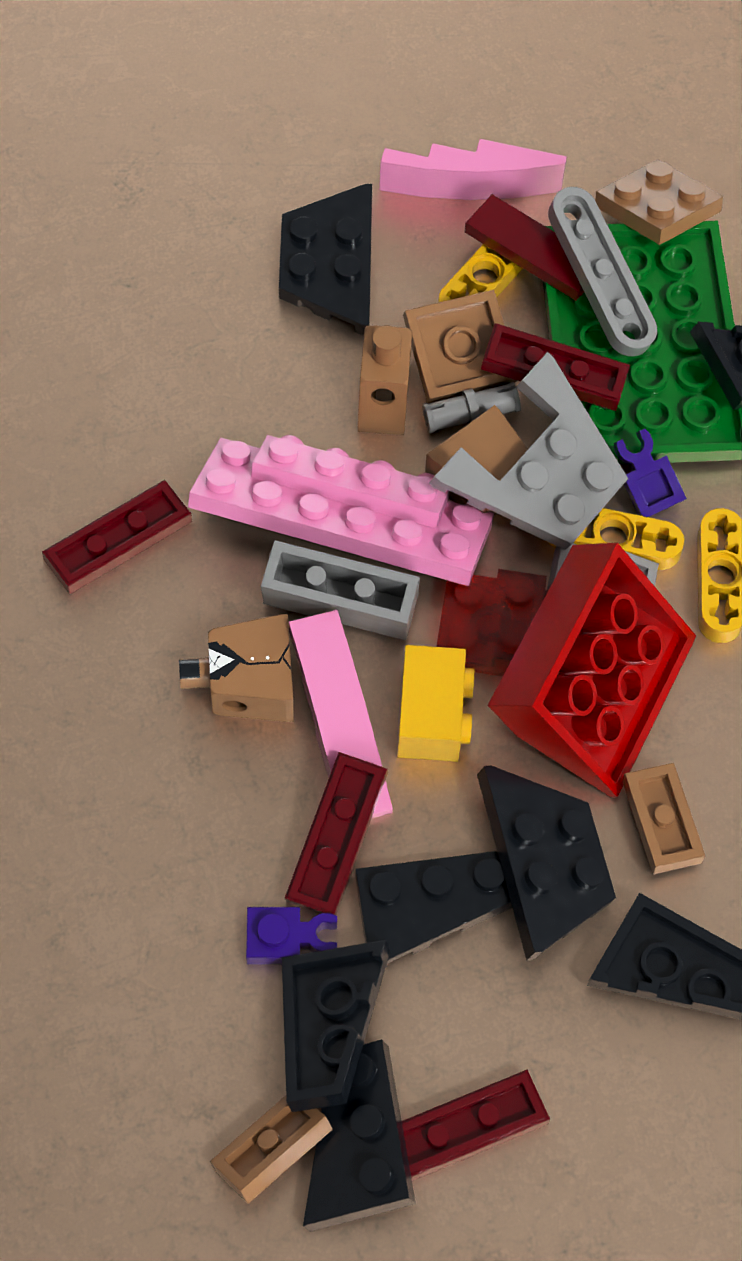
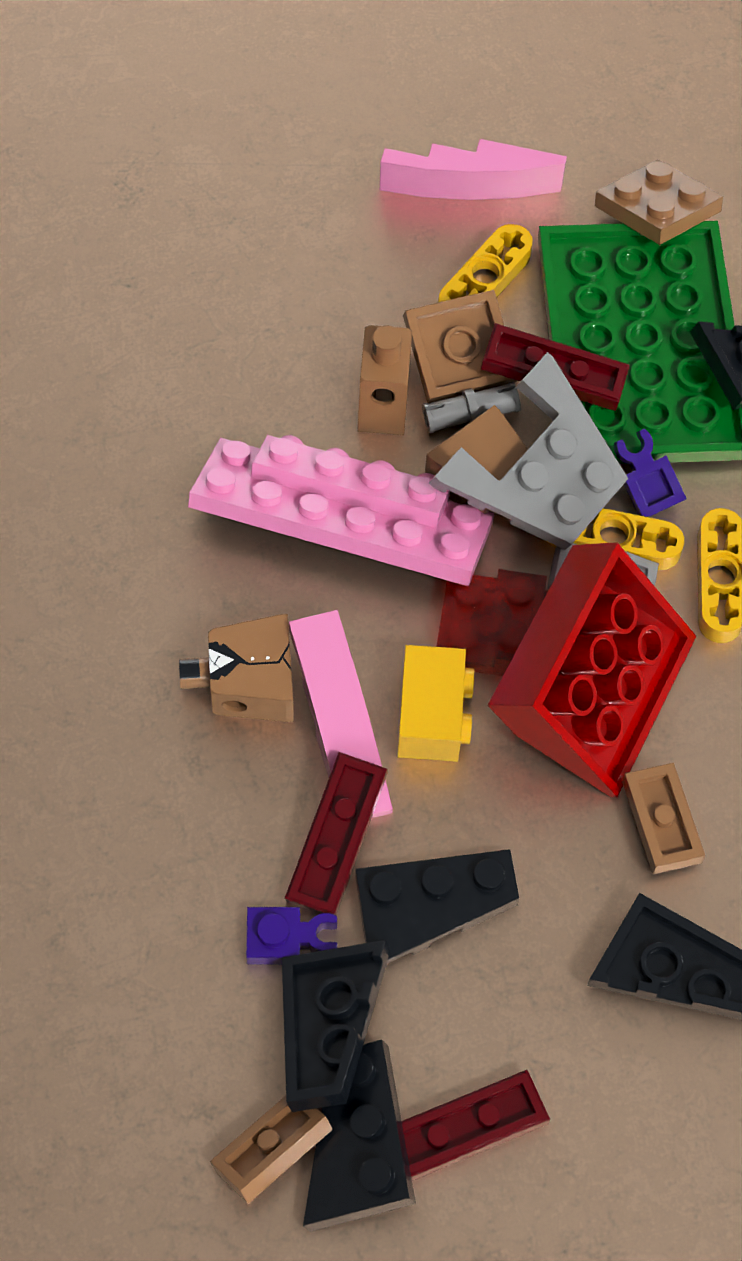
dark red tile [42,480,192,595] -> none
light grey brick [261,540,420,640] -> none
black wing [279,184,372,335] -> none
dark red tile [464,194,584,301] -> none
black wing [477,765,616,961] -> none
light grey plate [548,187,657,356] -> none

